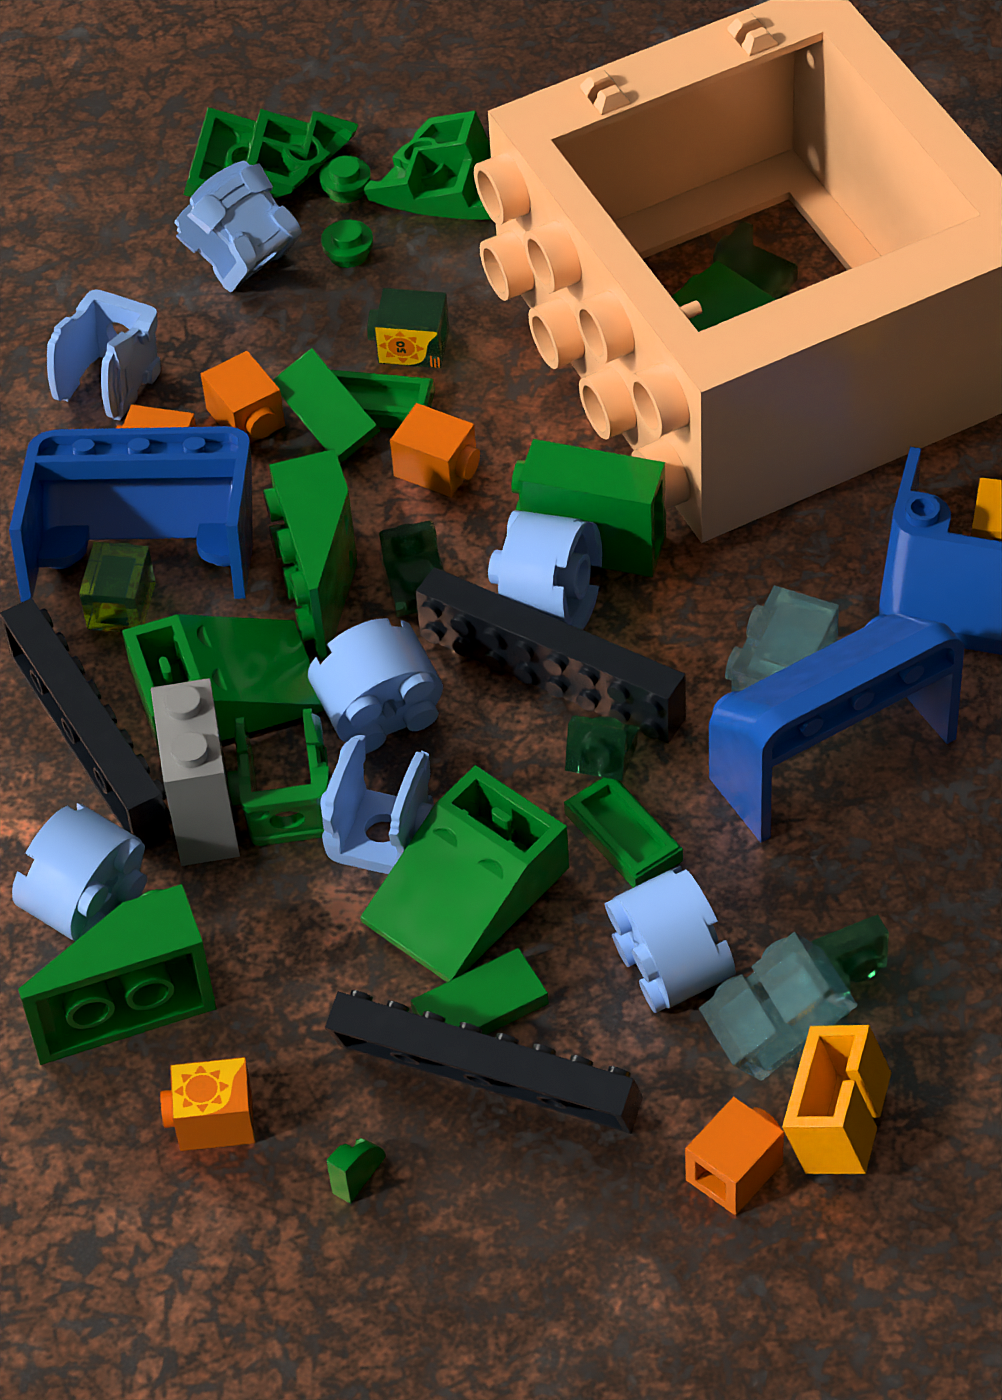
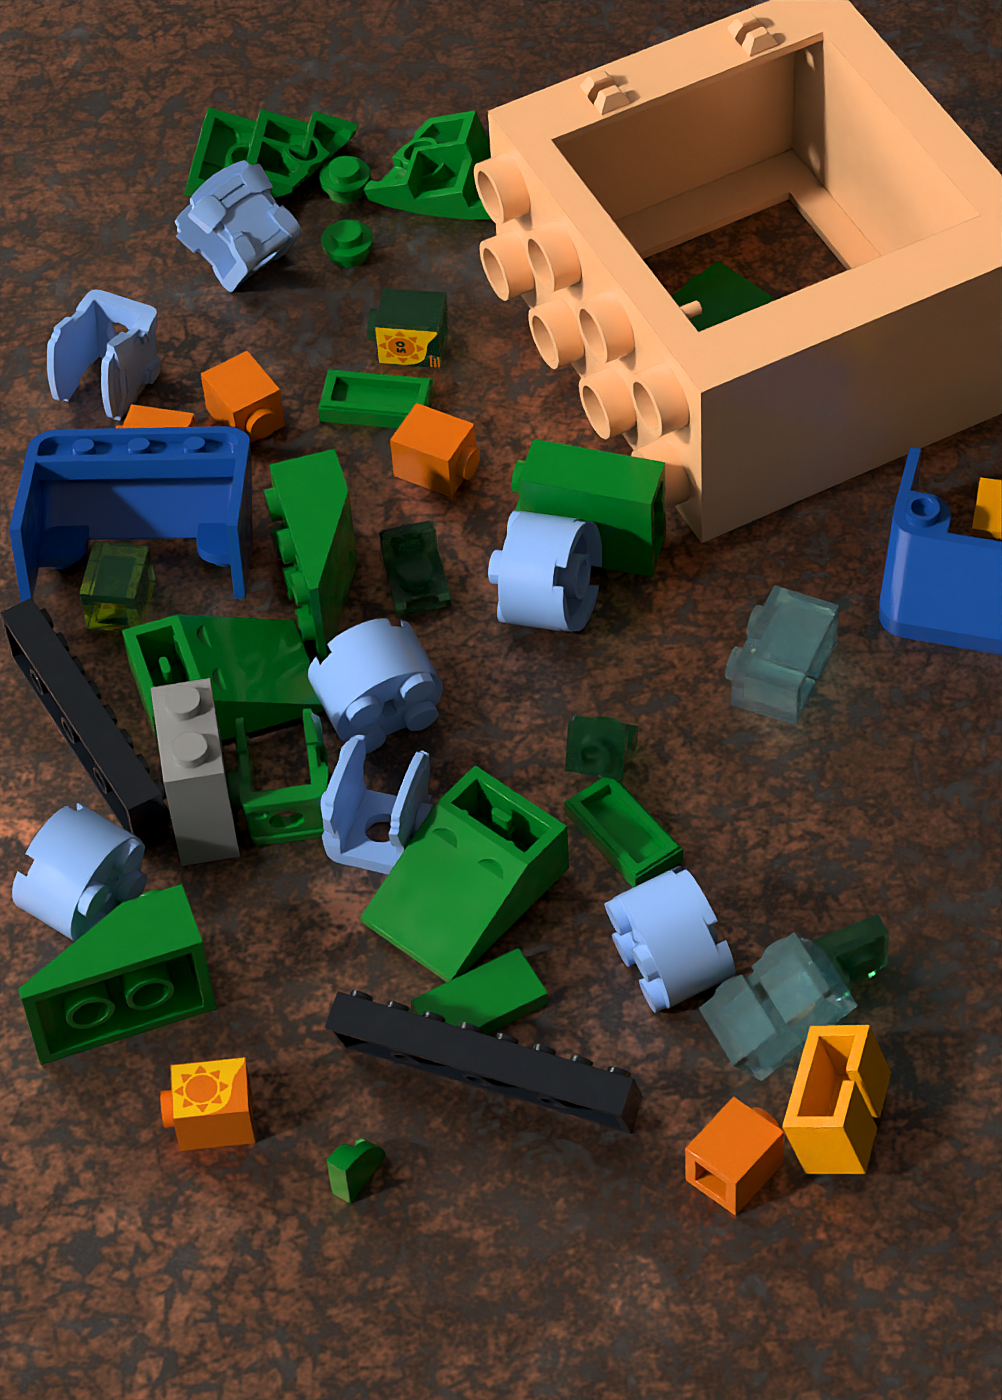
green tile [273,348,380,464] -> none
black piece [415,567,686,744] -> none
blue windscreen [709,614,964,843] -> none
bracket [713,220,798,299] -> none

